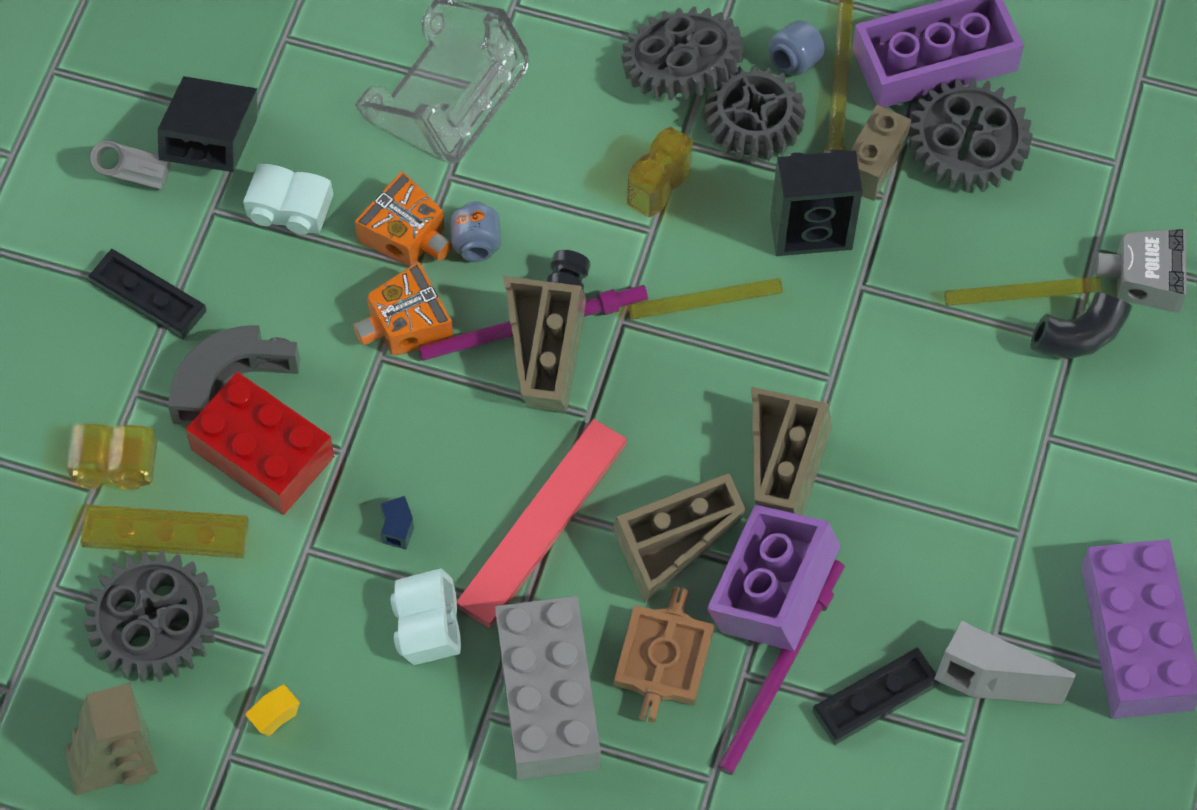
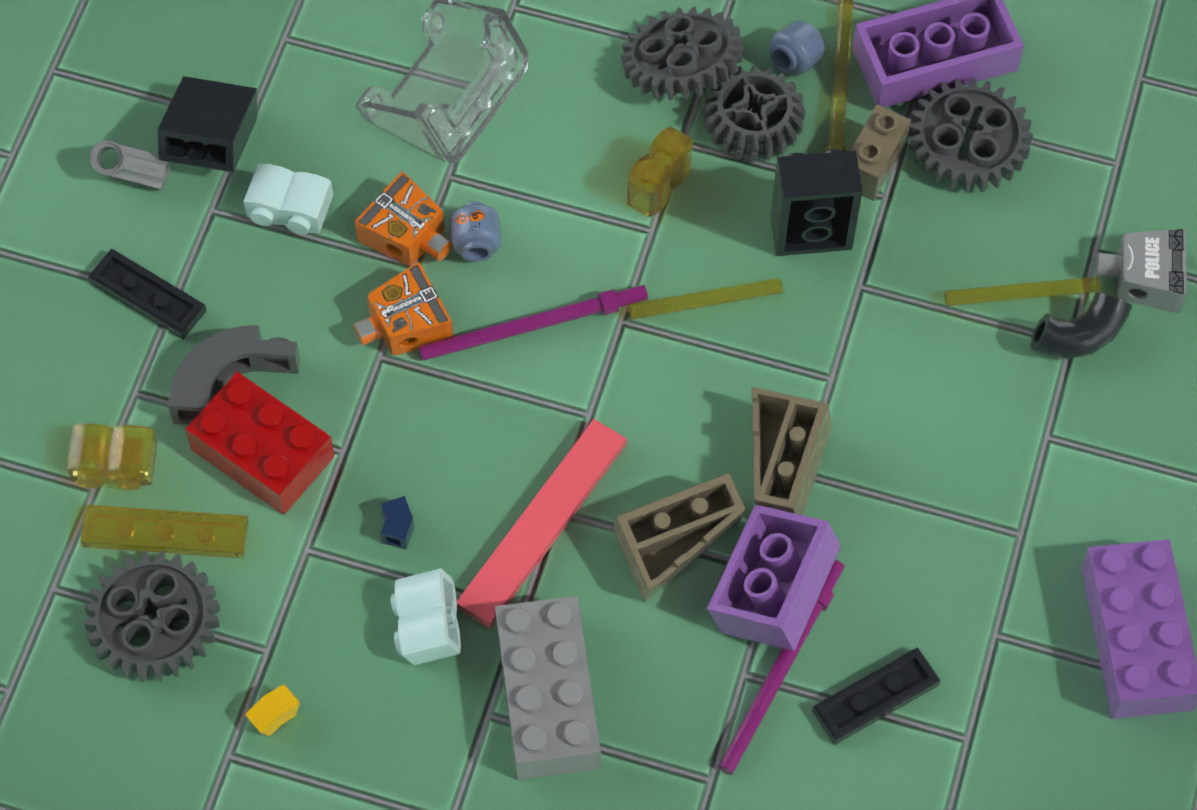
dark tan wedge [65,683,158,795] -> none
dark tan wedge [503,276,586,413] -> none
black wheel [546,250,590,291] -> none
medium nougat plate [614,587,714,723] -> none
light grey slope [934,621,1076,705] -> none

